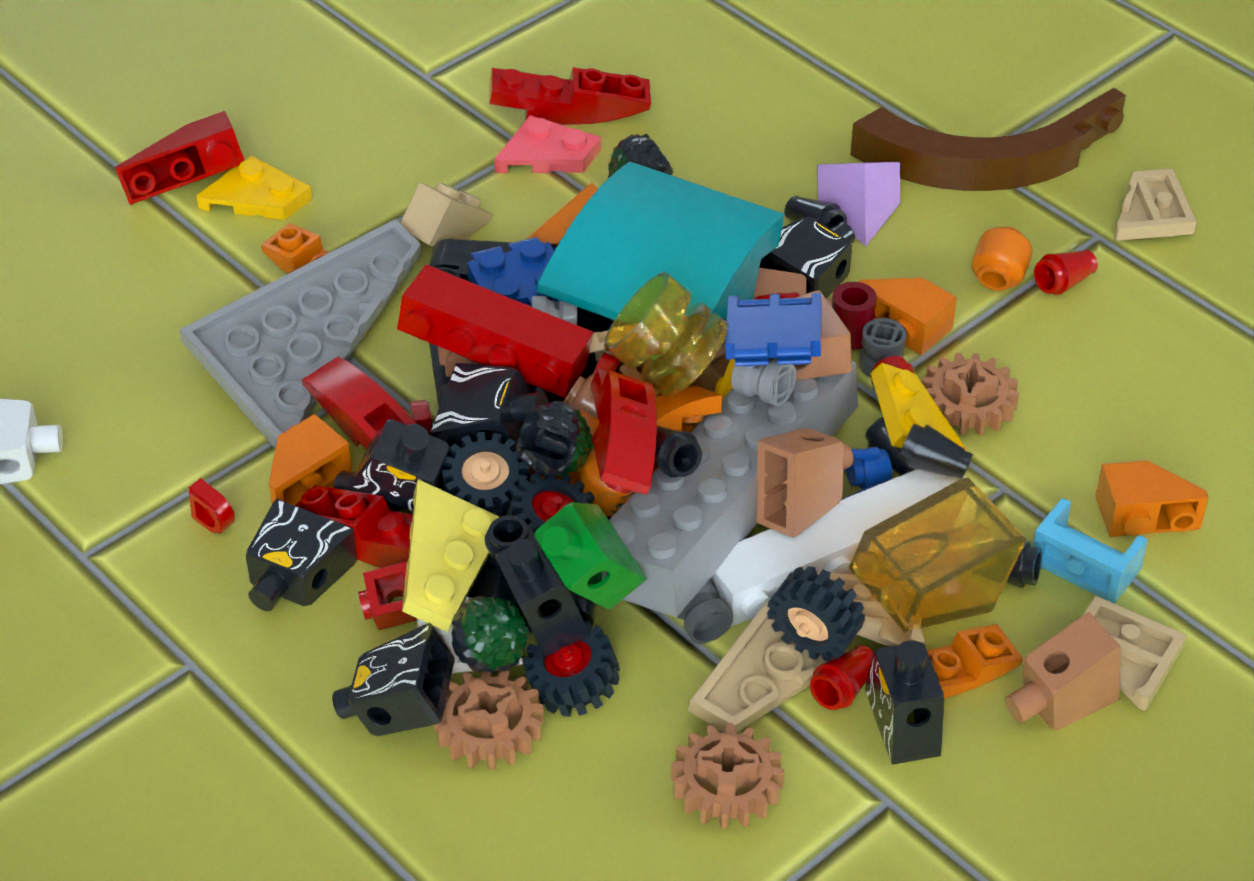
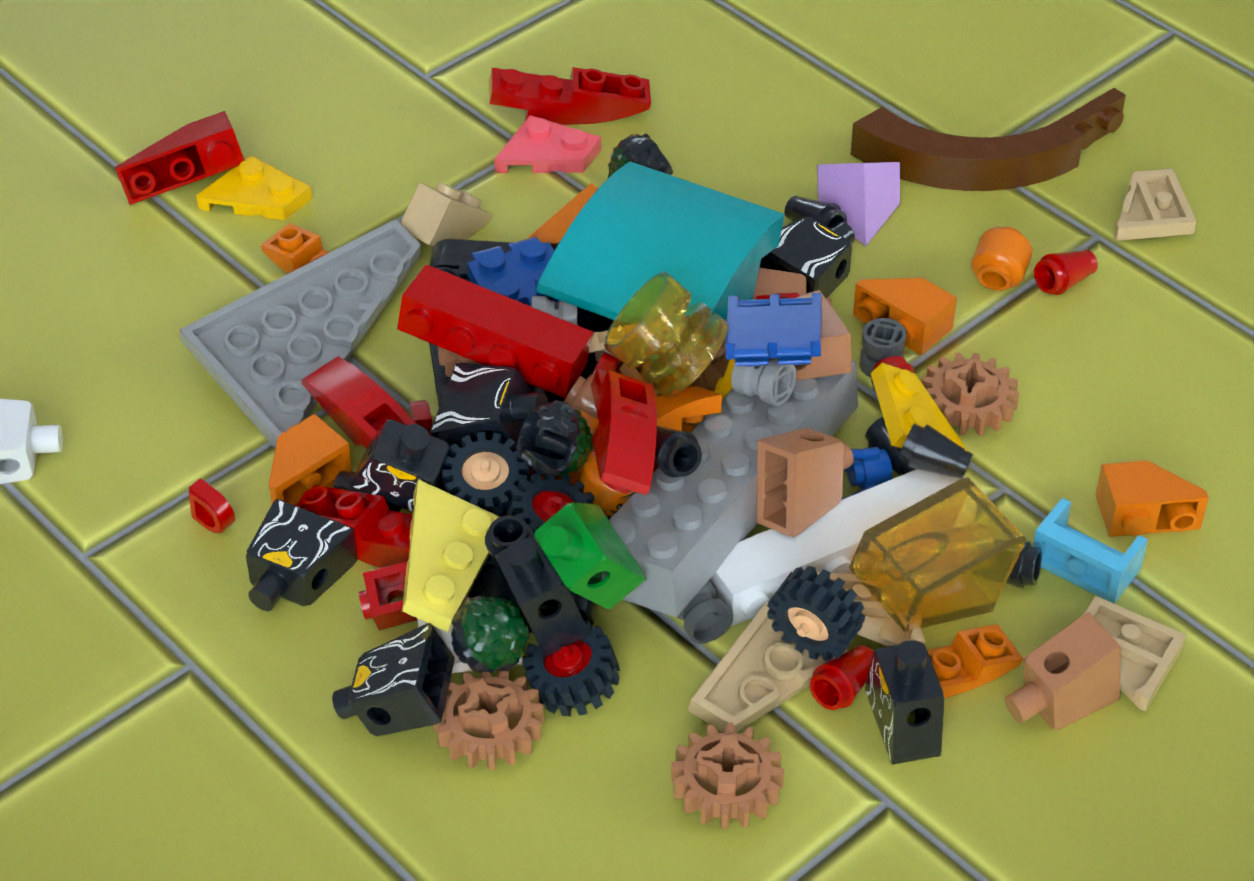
dark red brick [832,282,877,350] -> none

